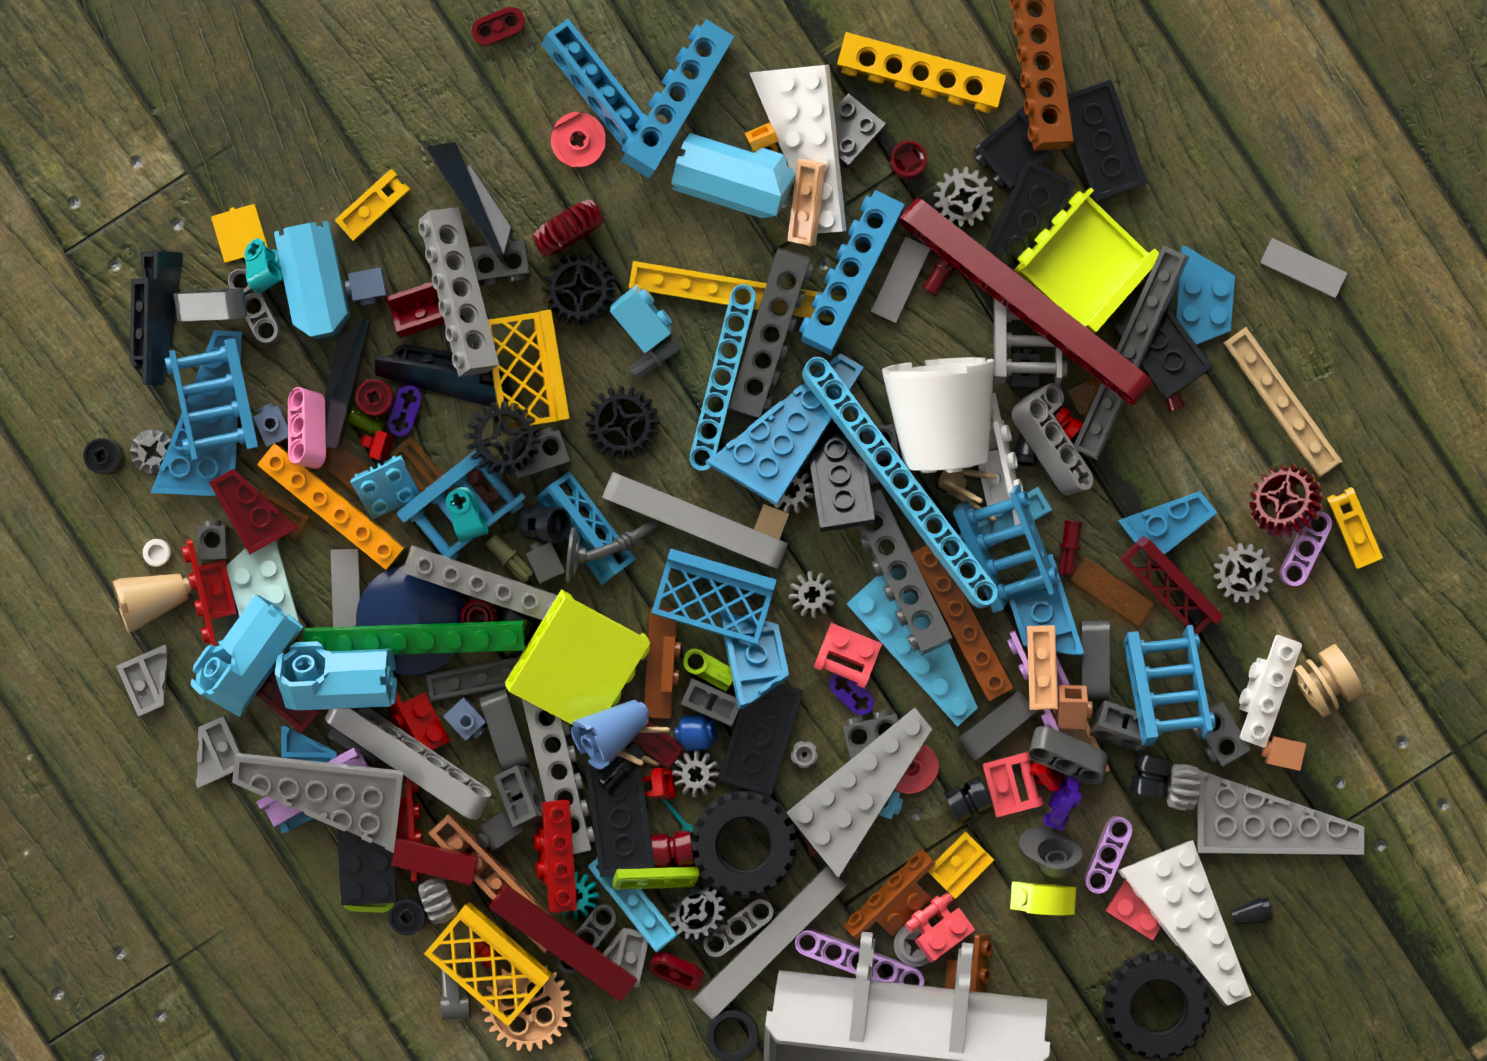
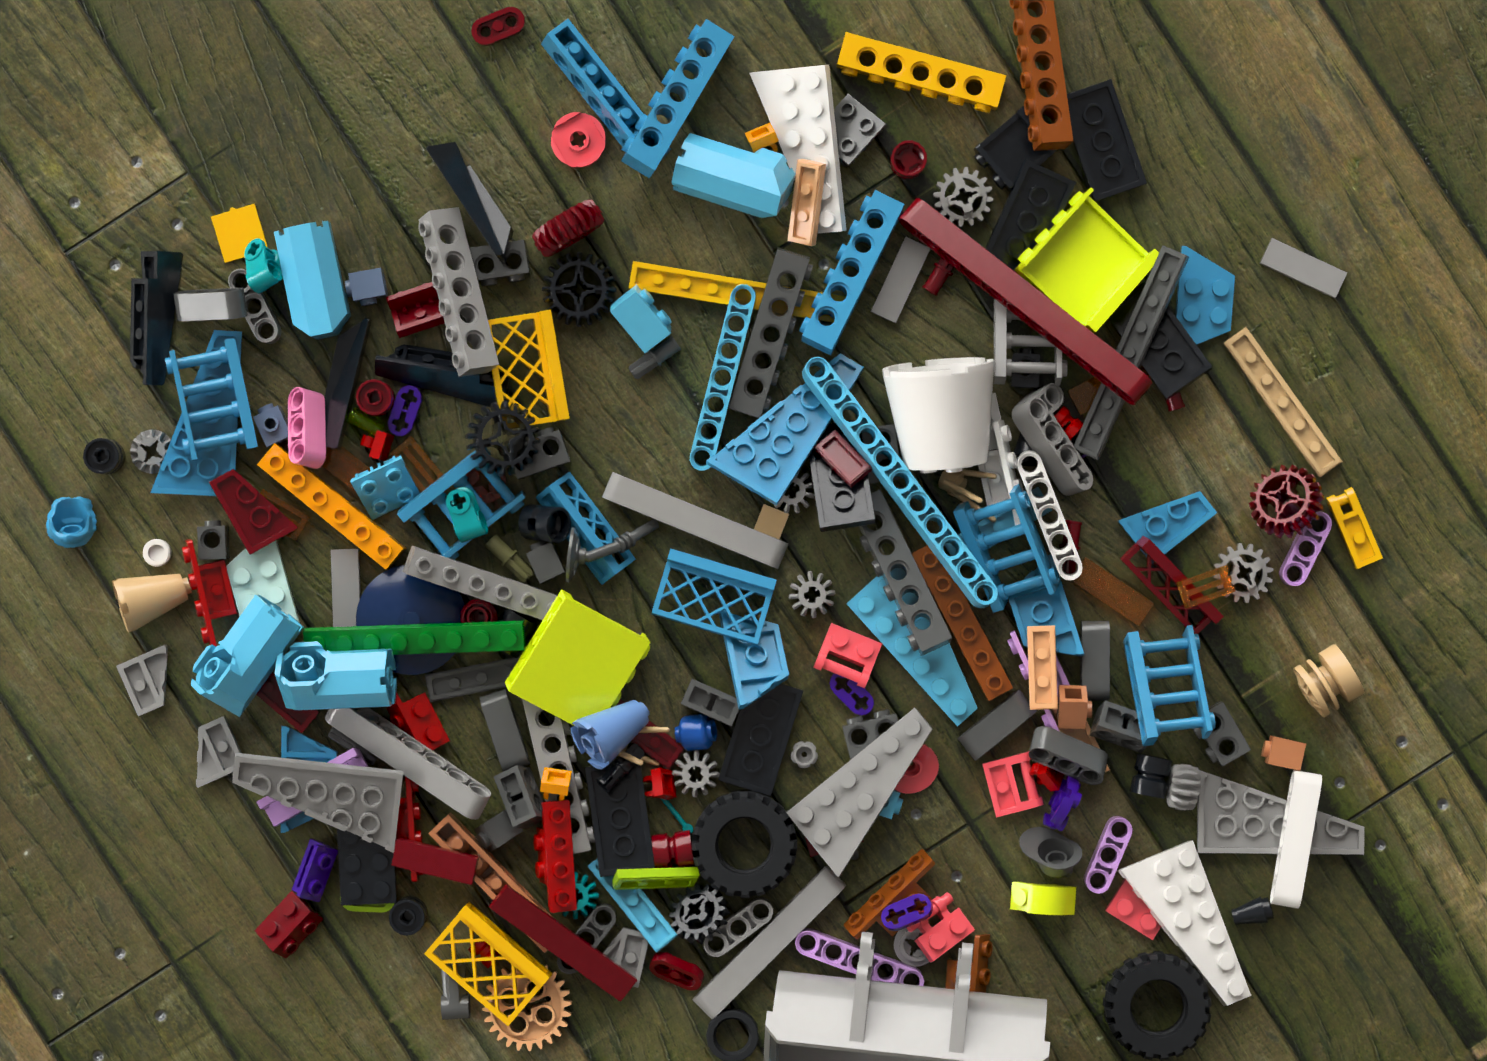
yellow plate [335,169,411,241] -> none
light grey gear [418,877,458,925] -> none
sand blue brick [443,697,486,741] -> none
black gear [585,386,660,460] -> none
dark orange bracket [644,607,681,719] -> none
lime piece [682,648,733,692] -> none
yellow plate [928,831,994,899] -> none
black wheel [943,776,993,825] -> none
white bracket [1239,635,1302,747] -> none
none -> dark azure hair [46,496,97,548]
none -> dark red bracket [254,891,323,958]
none -> dark purple bracket [292,838,338,902]
none -> light orange tile [540,767,572,801]
none -> tile [814,430,872,488]
none -> dark purple beam [881,894,933,931]
none -> white beam [1017,450,1083,581]
none -> clear orange tile [1177,565,1236,609]
none -> white beam [1270,770,1322,909]

